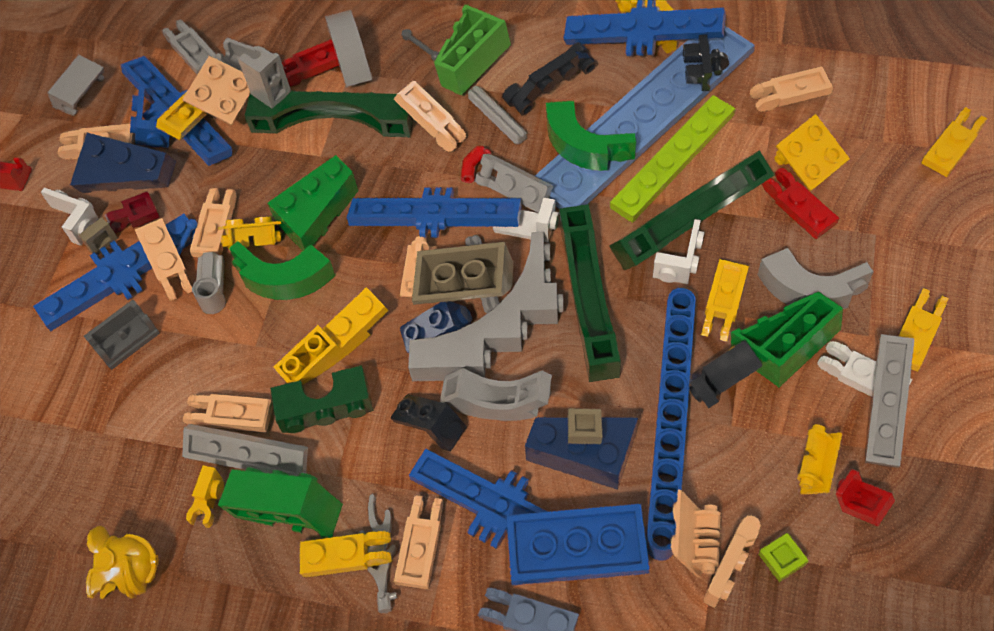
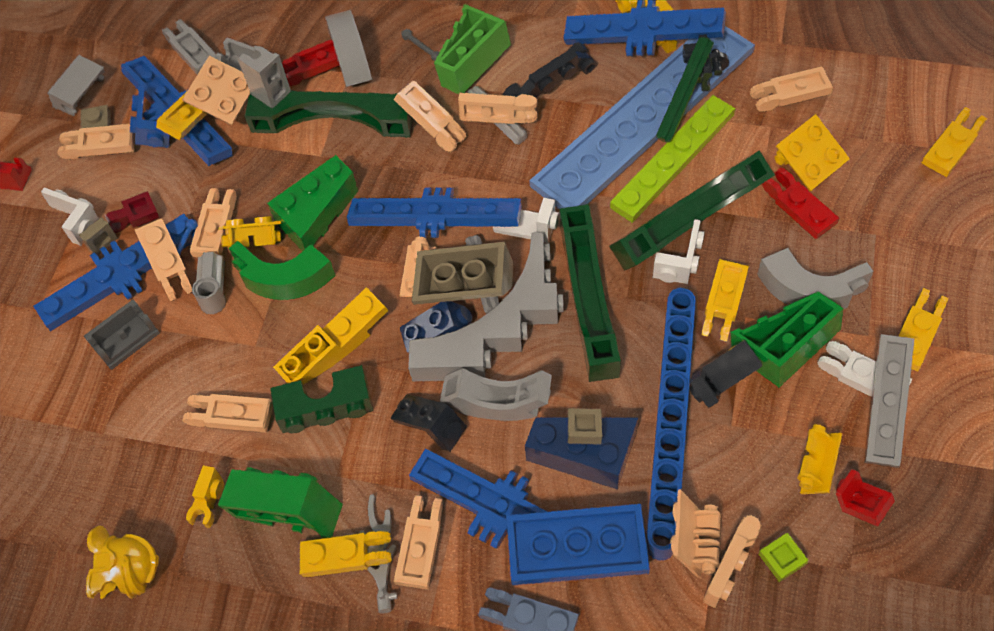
dark blue wedge [70,133,176,193] -> none
light grey plate [182,424,308,476] -> none
red arm [460,145,491,183] -> none
light grey plate [475,154,553,213] -> none
green arch [546,101,636,171] -> none
none -> dark tan plate [81,105,111,128]
none -> light nougat hinge [458,93,537,124]
none -> dark green axle [656,37,714,143]

